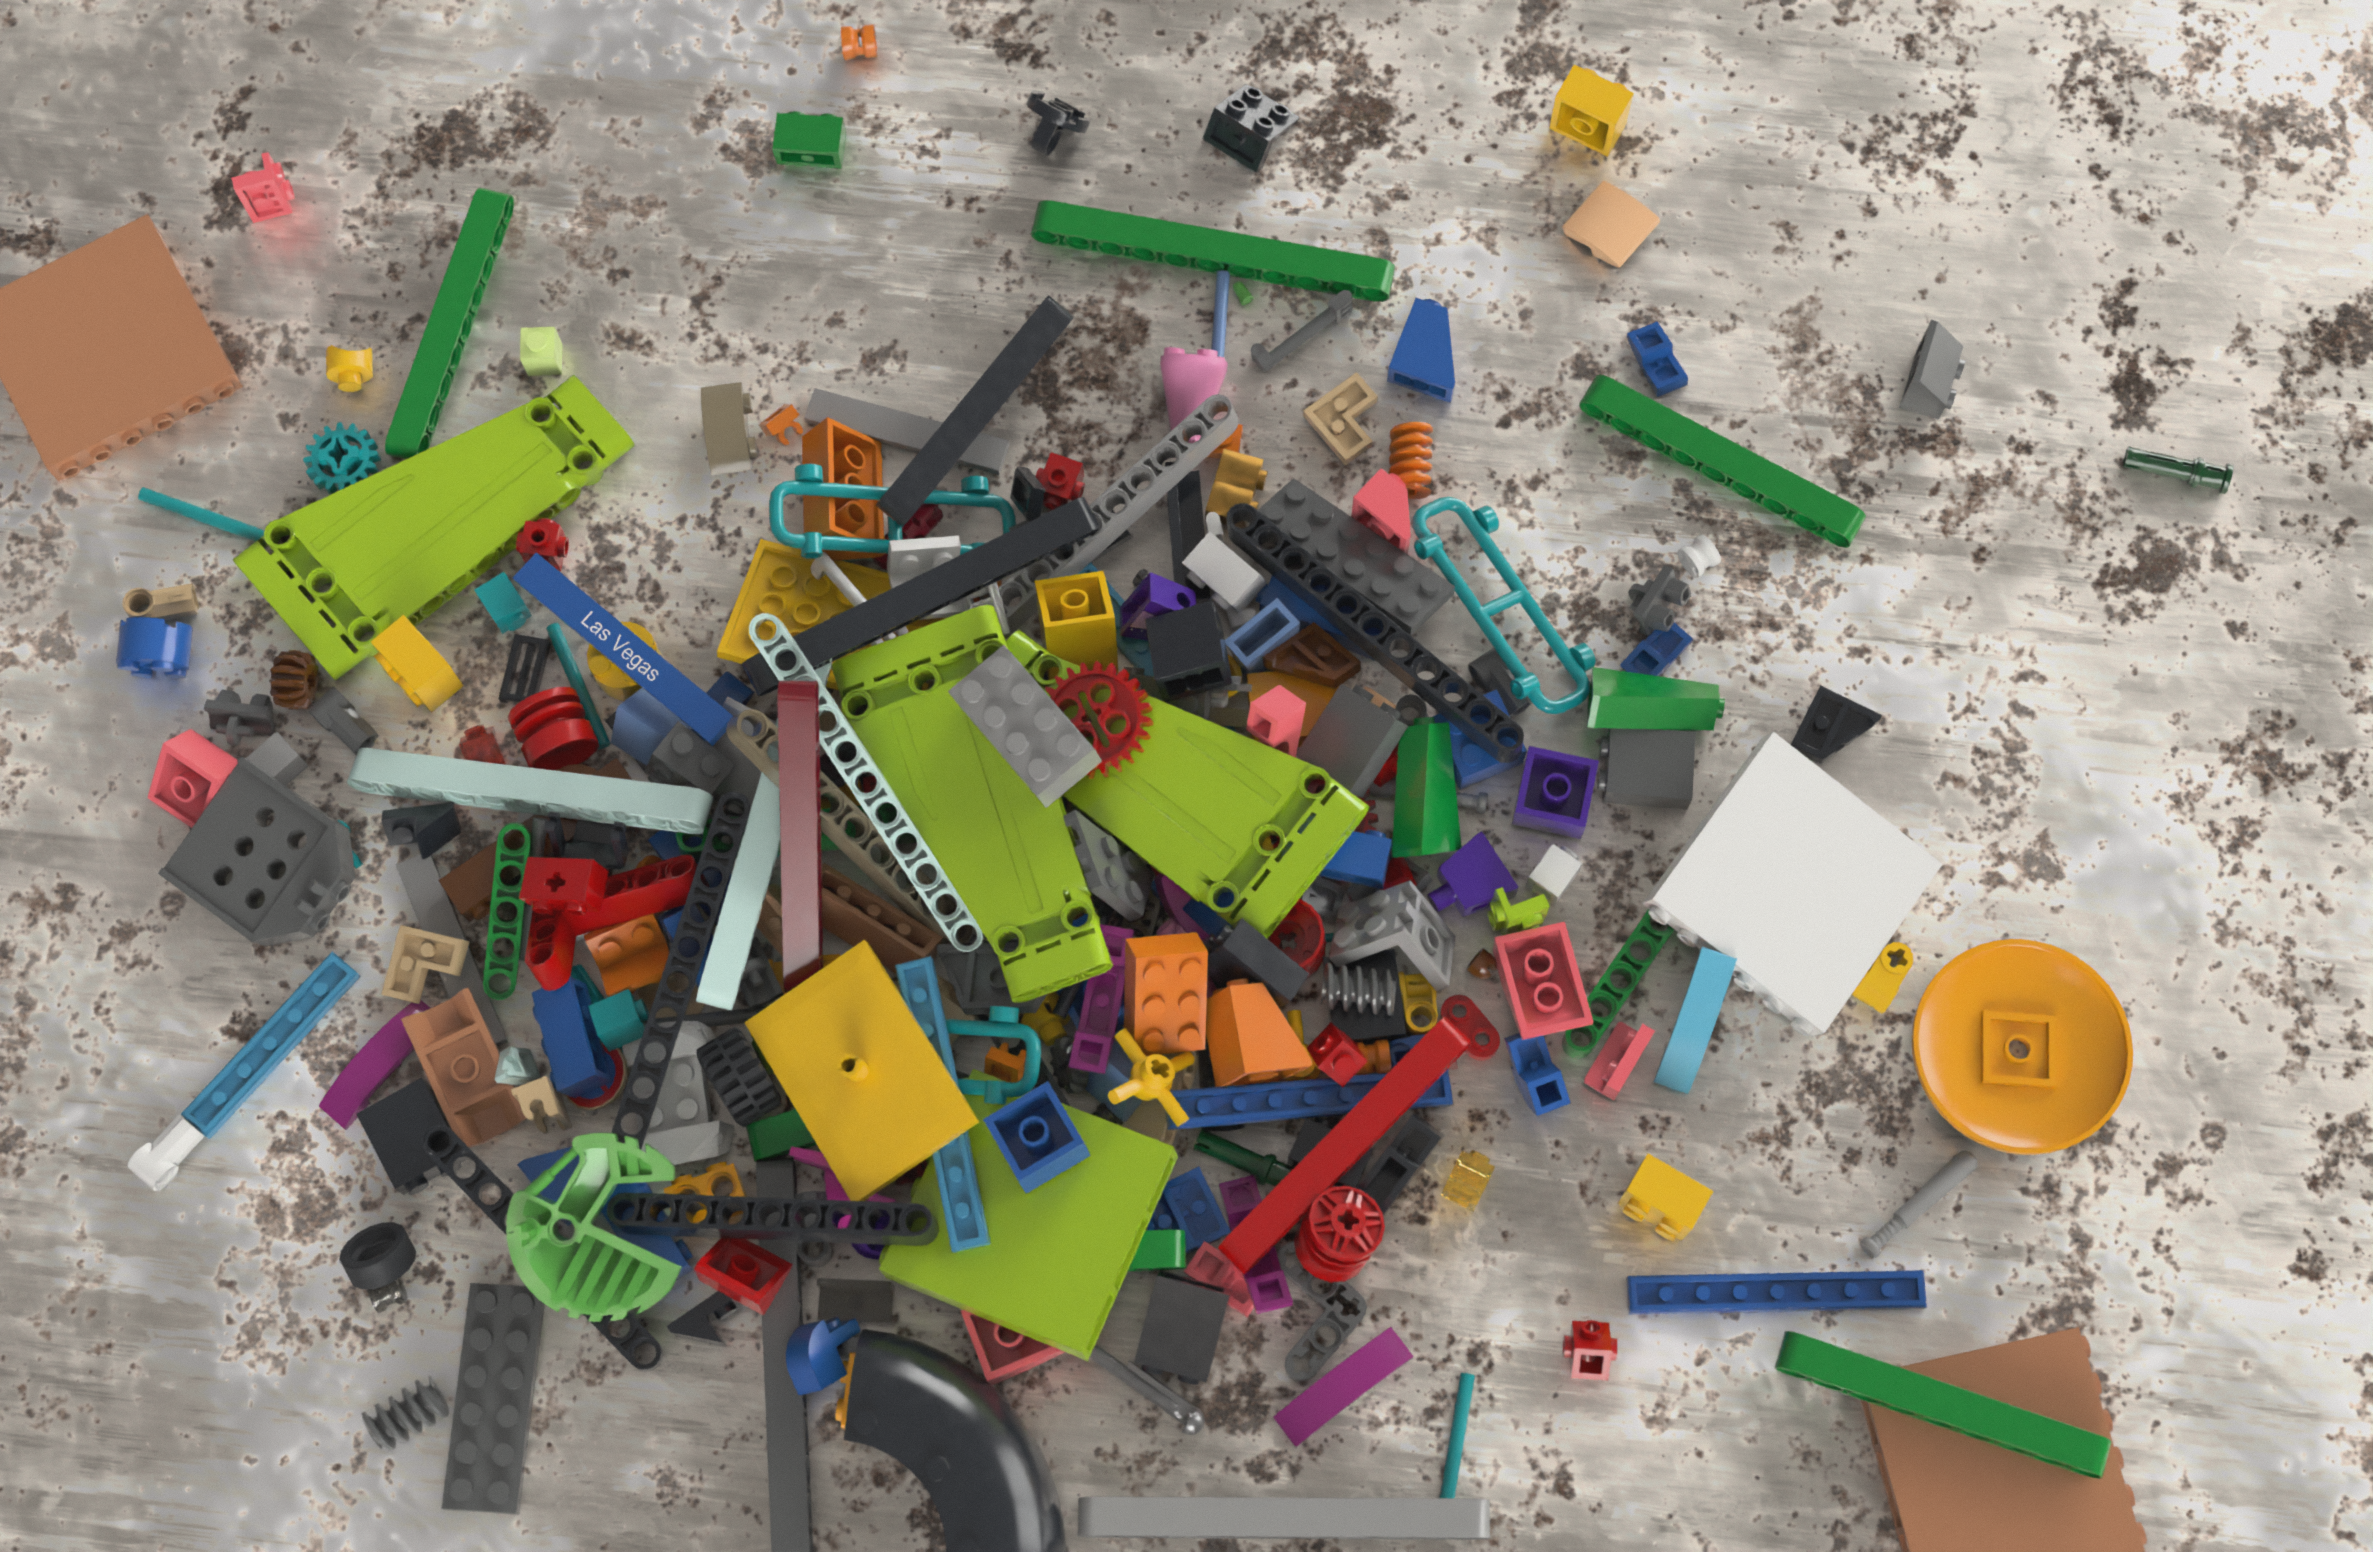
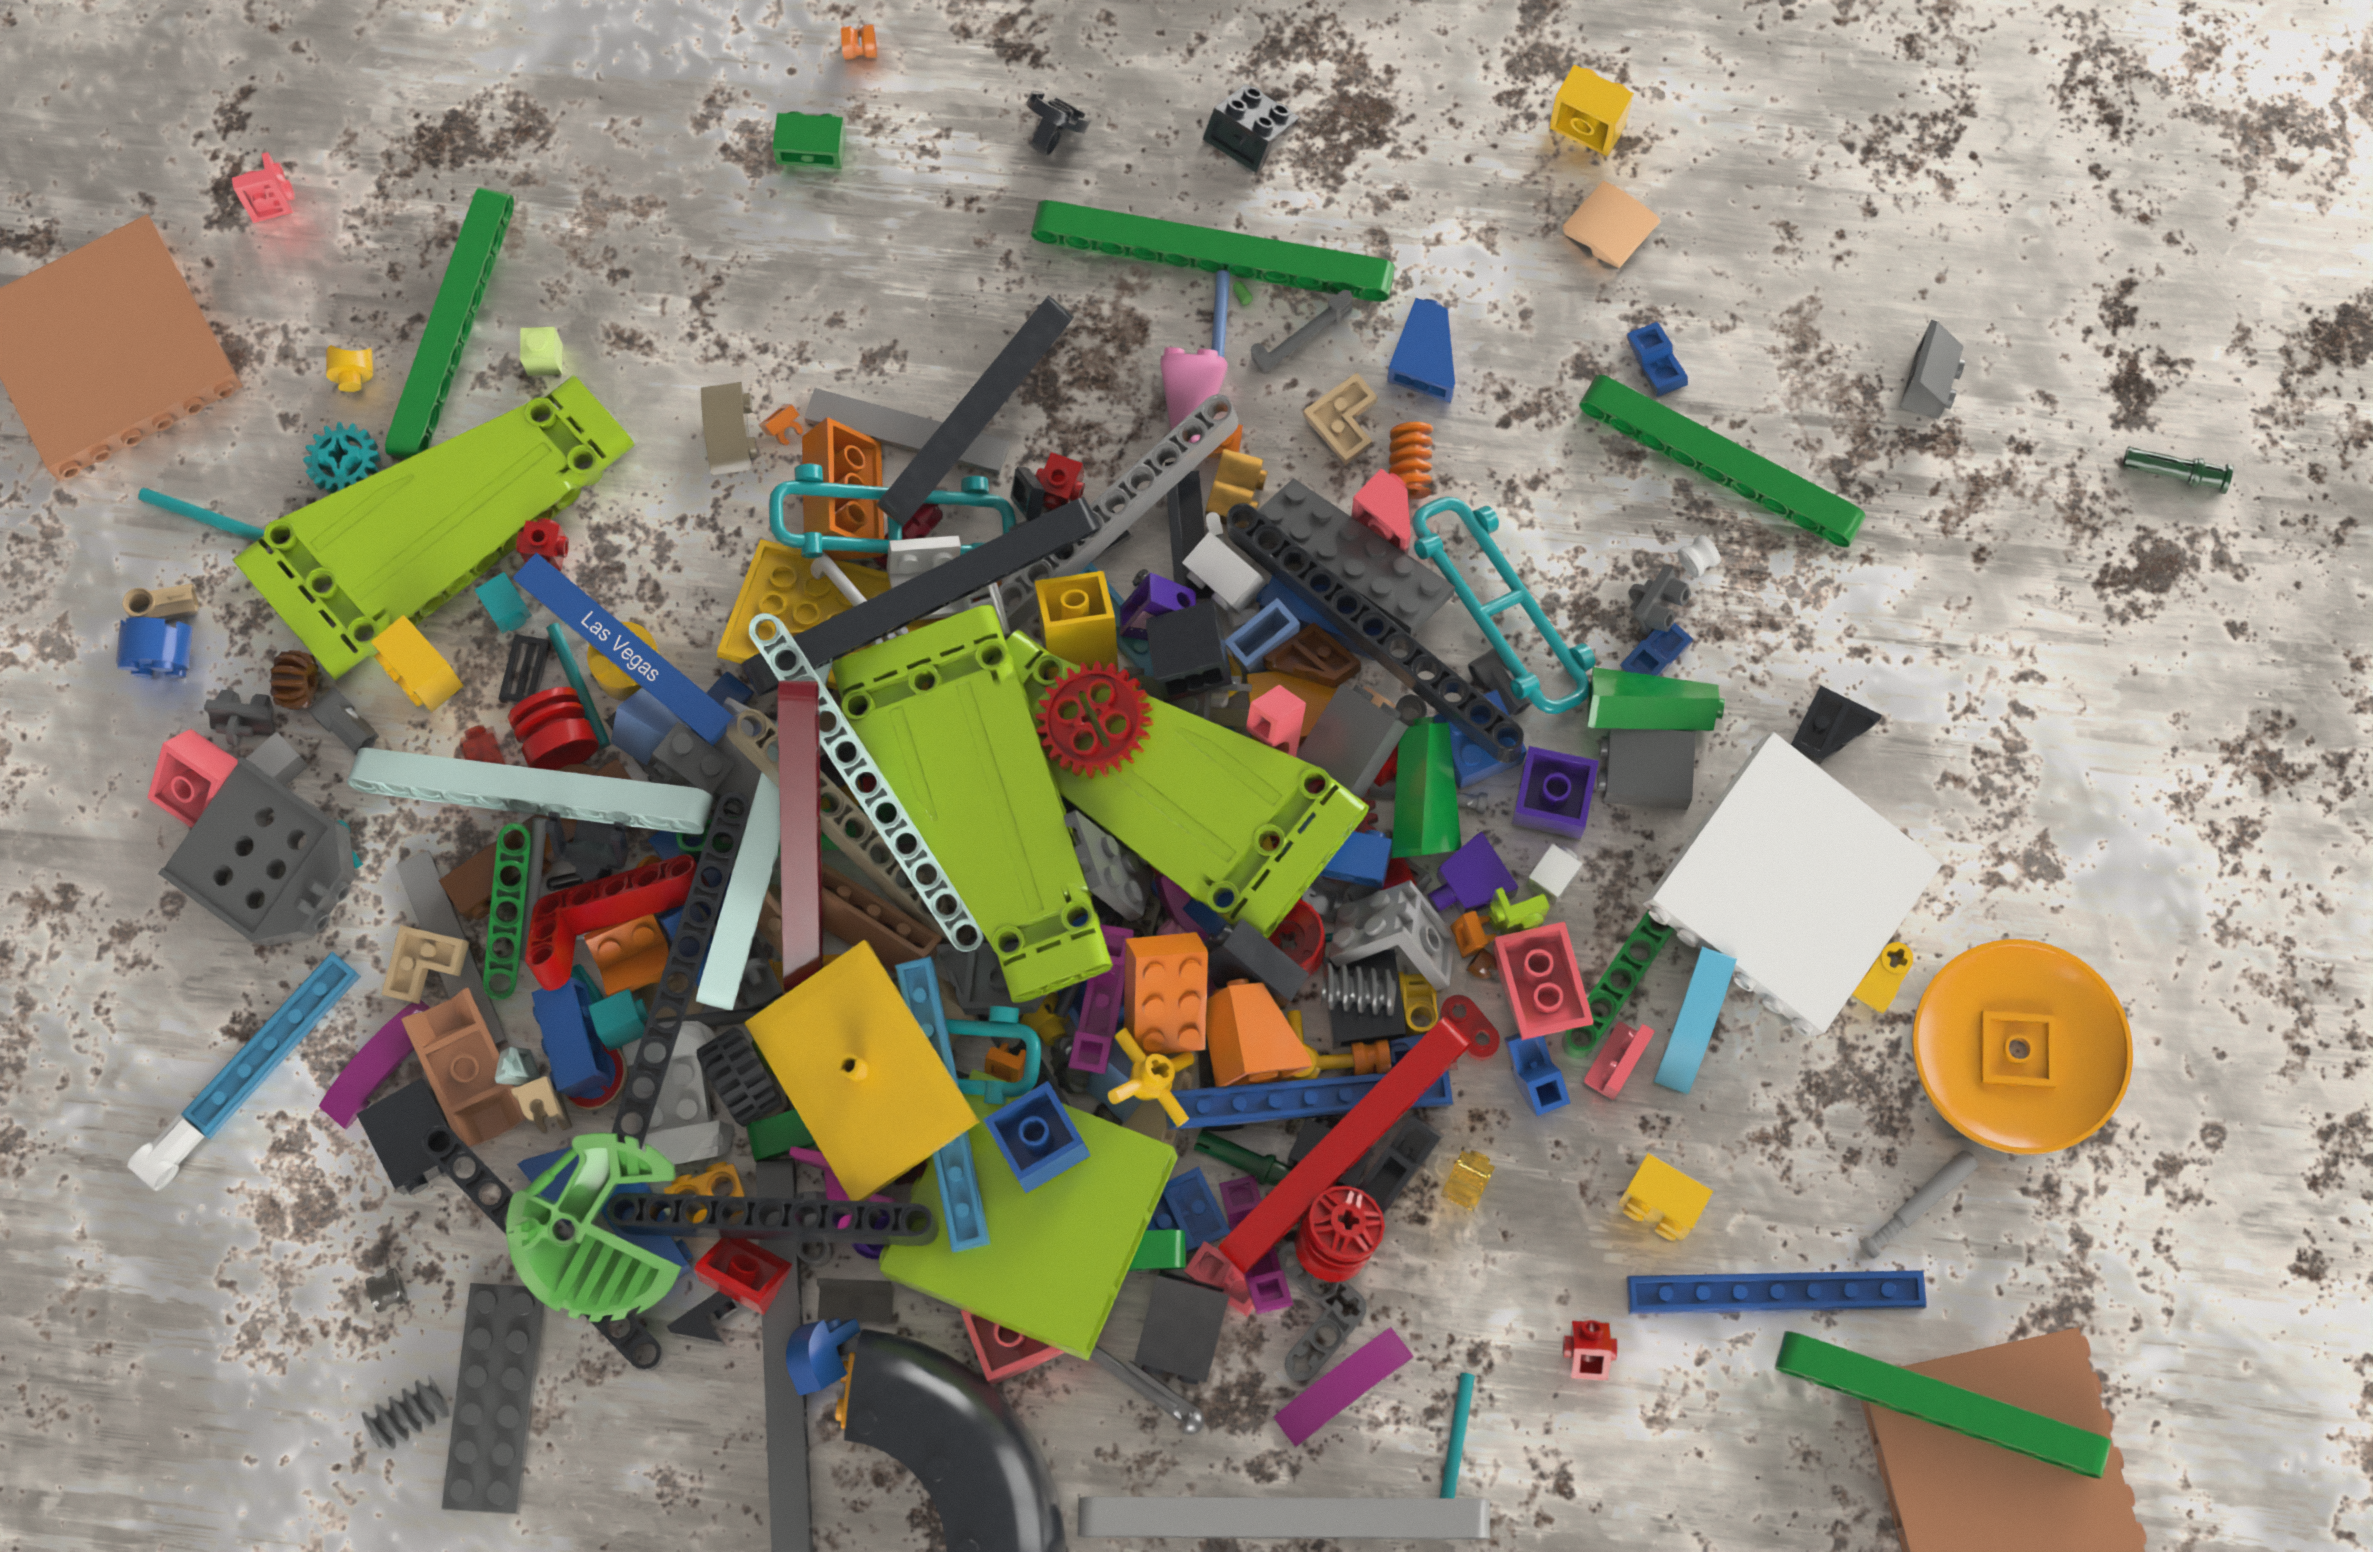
black tyre [339,1222,416,1290] -> none
black slope [381,802,461,859] -> none
red brick [519,857,608,916] -> none
light grey brick [948,645,1102,808] -> none
red brick [1306,1022,1368,1087] -> none
none -> orange tile [1450,910,1497,959]

